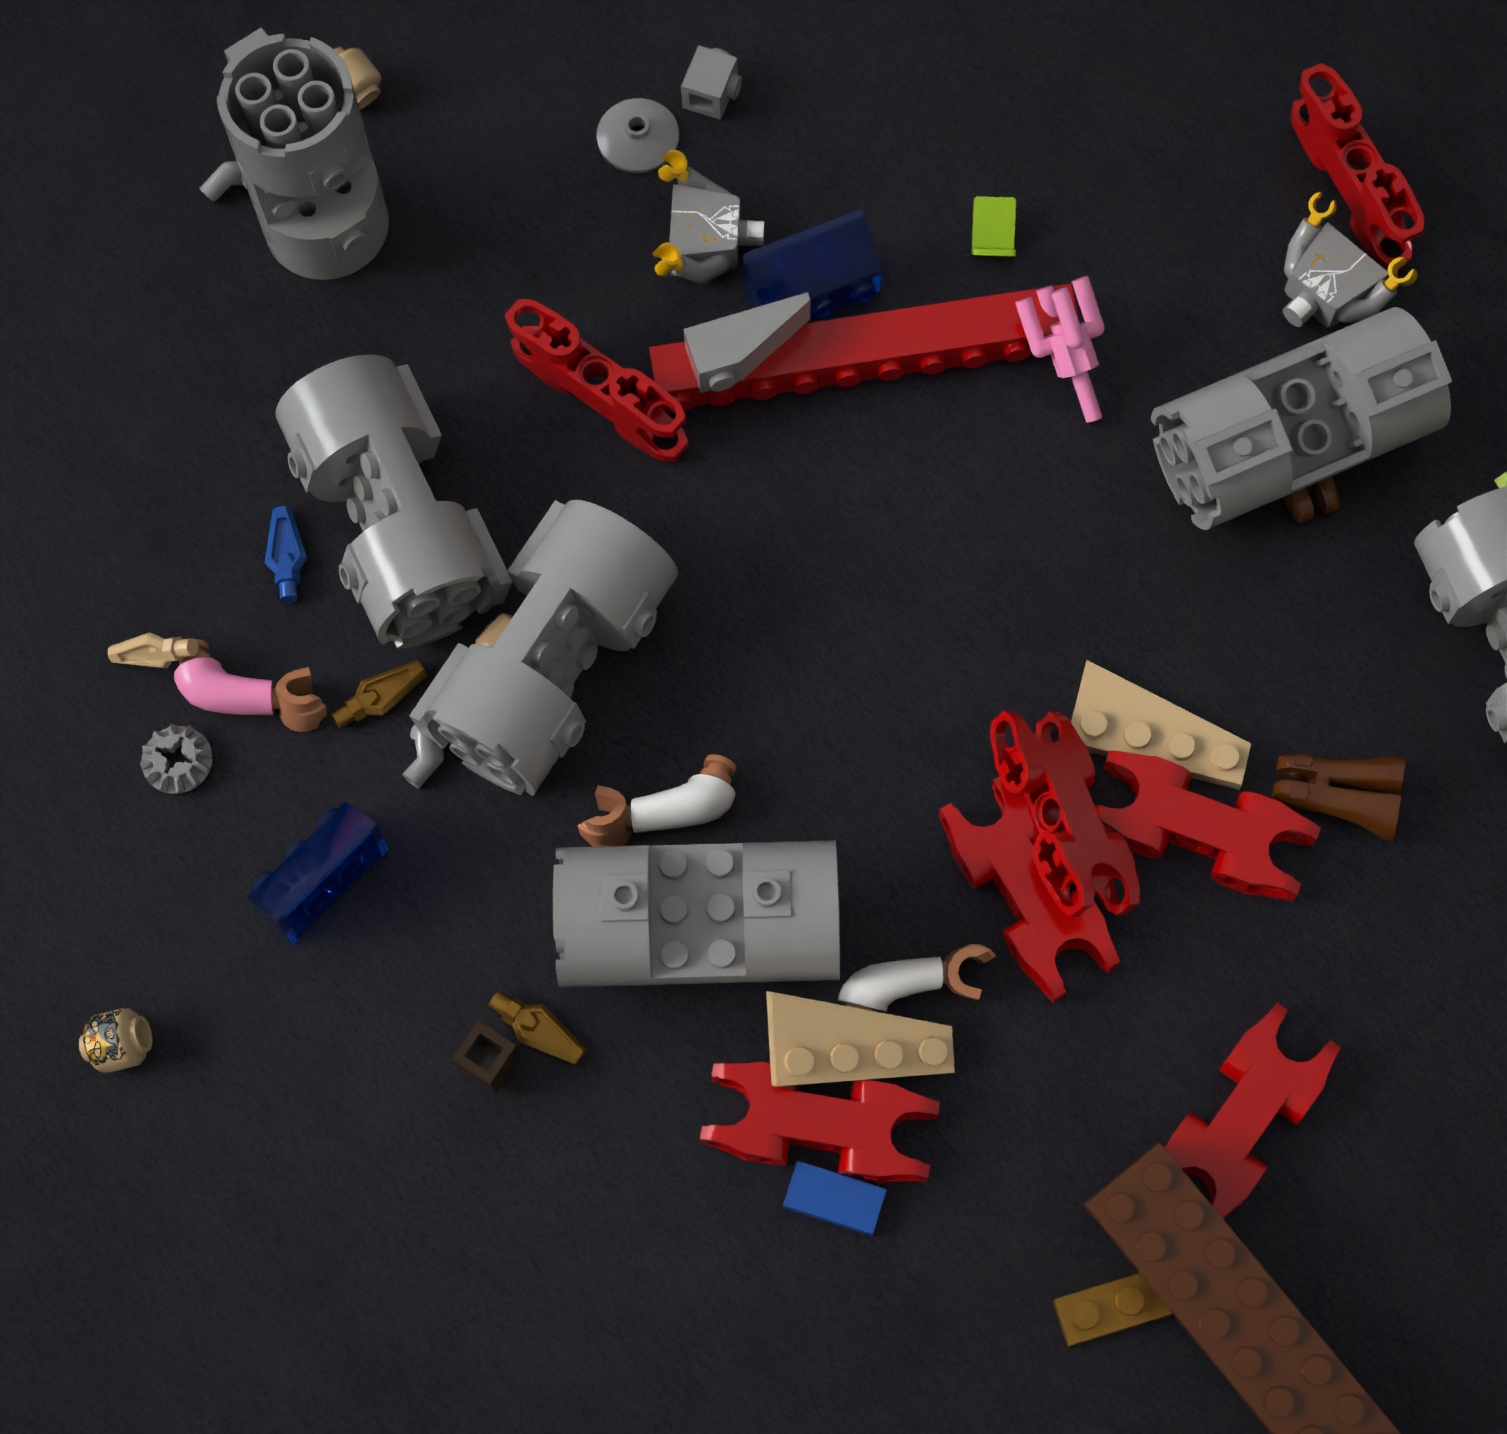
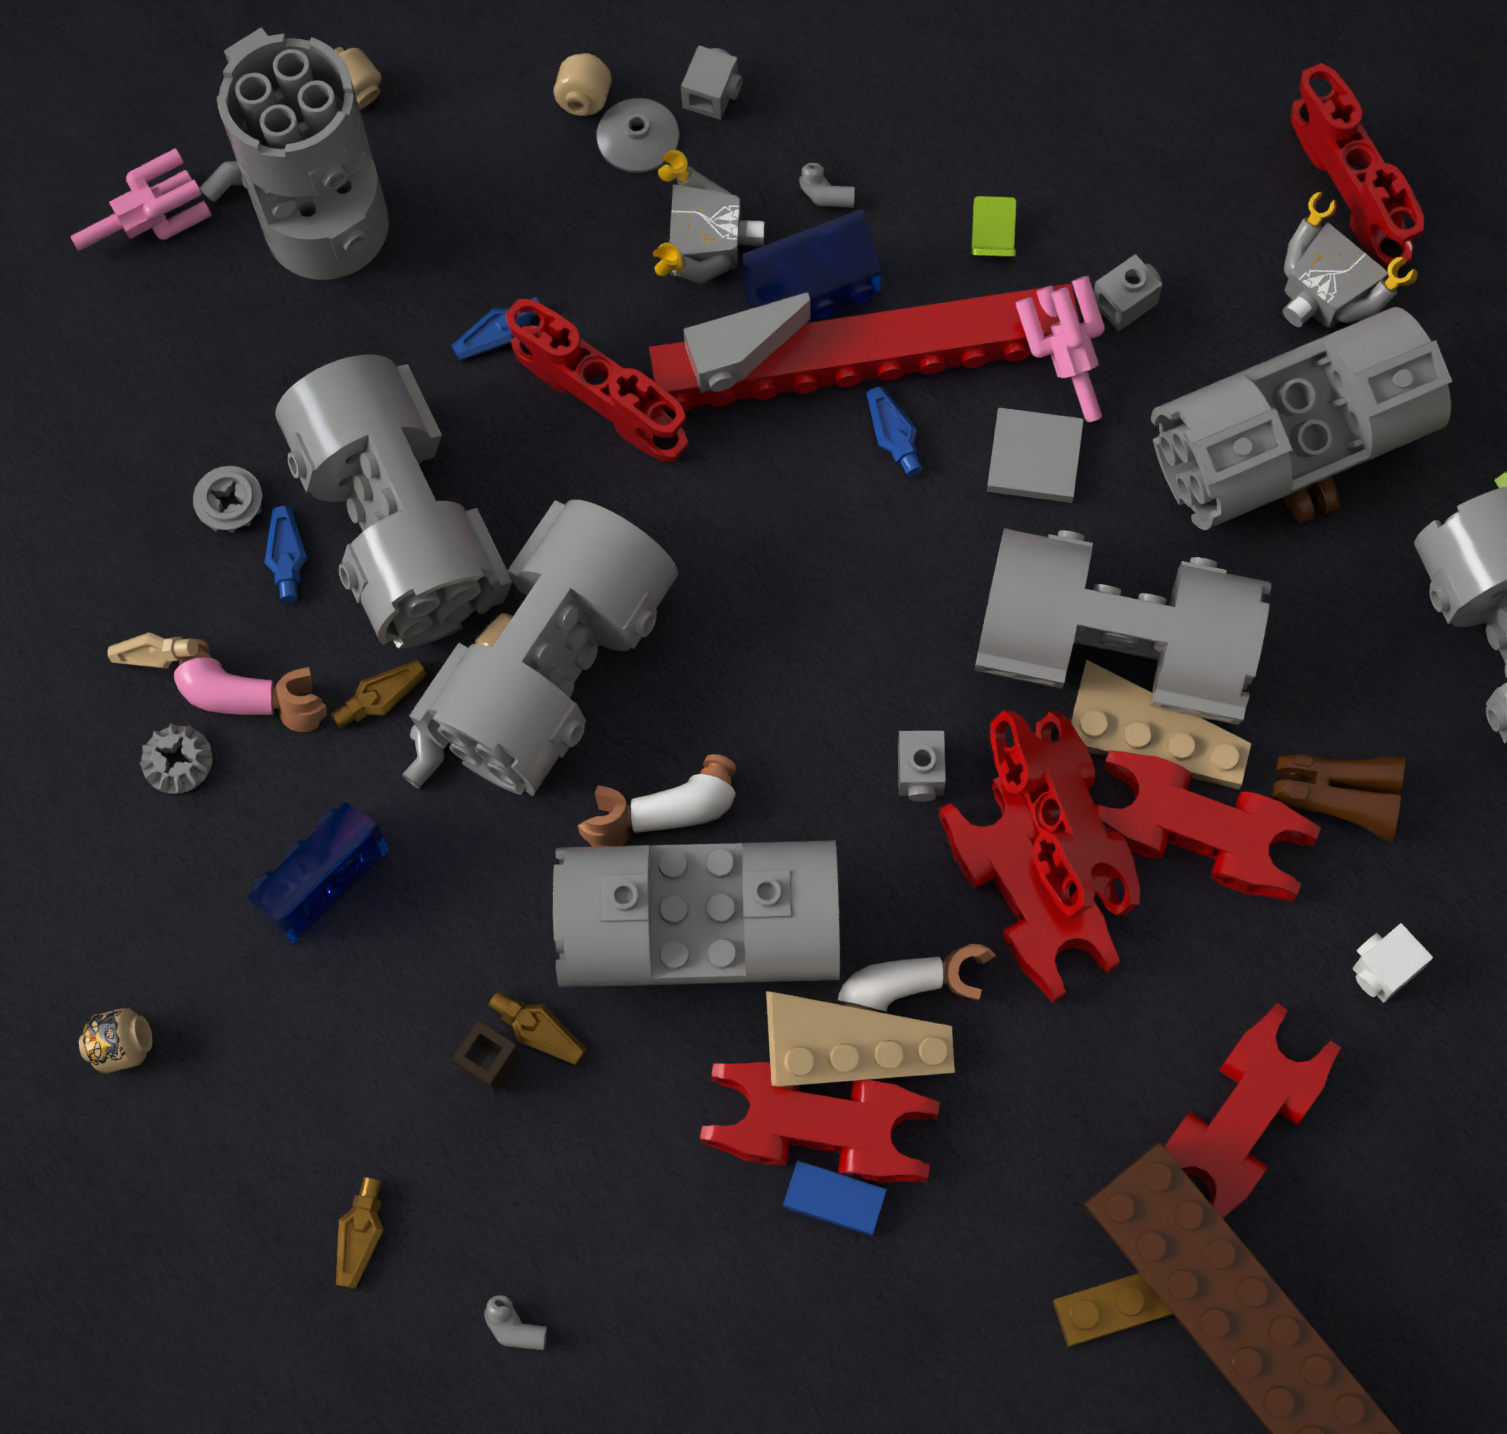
none -> bright pink plant [70,148,212,251]
none -> light grey gear [193,466,264,533]
none -> pearl gold piece [336,1177,384,1289]
none -> blue piece [451,297,540,361]
none -> light grey arm [484,1295,547,1350]
none -> tan head [553,53,612,116]
none -> light grey arm [799,163,855,208]
none -> blue piece [867,387,923,477]
none -> light grey brick [898,731,945,802]
none -> light grey cylinder [975,528,1271,725]
none -> light grey tile [987,407,1084,503]
none -> light grey brick [1094,254,1163,331]
none -> white brick [1352,923,1433,1003]

